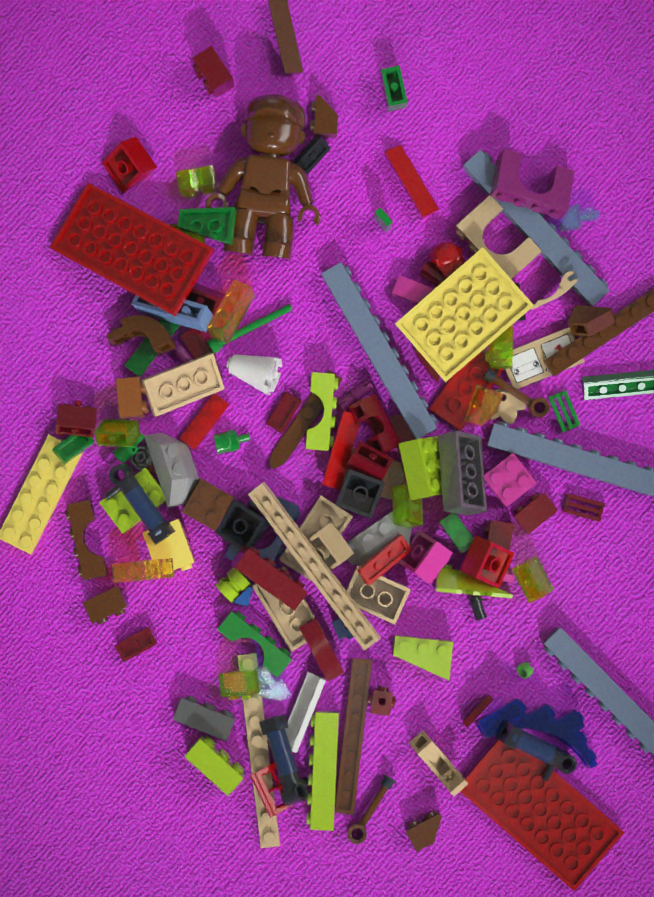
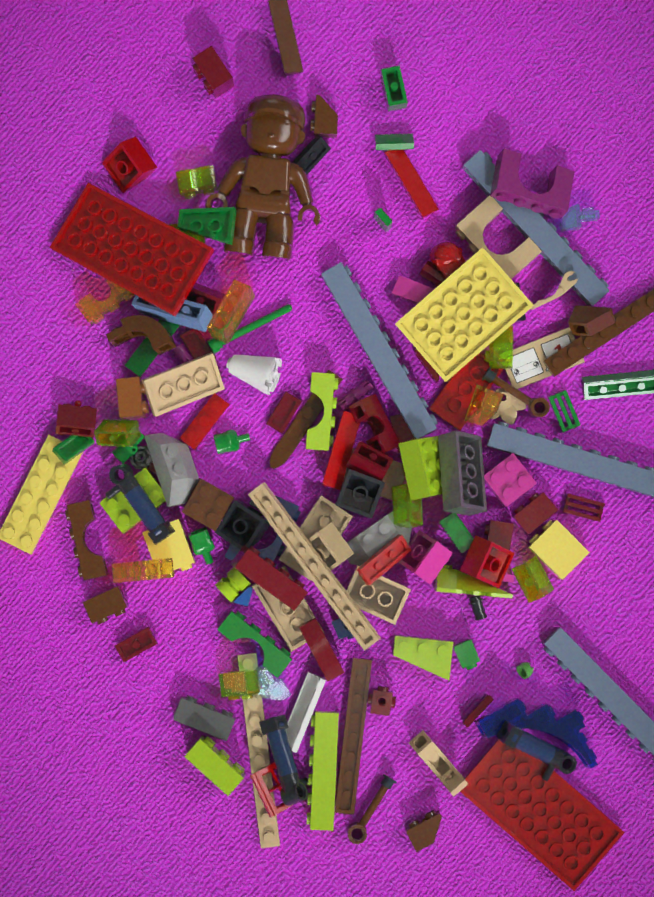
none -> clear yellow arch [75,280,134,325]
none -> green piece [188,527,215,565]
none -> green tile [375,133,414,150]
none -> green brick [453,639,480,670]
none -> light yellow brick [528,520,590,580]

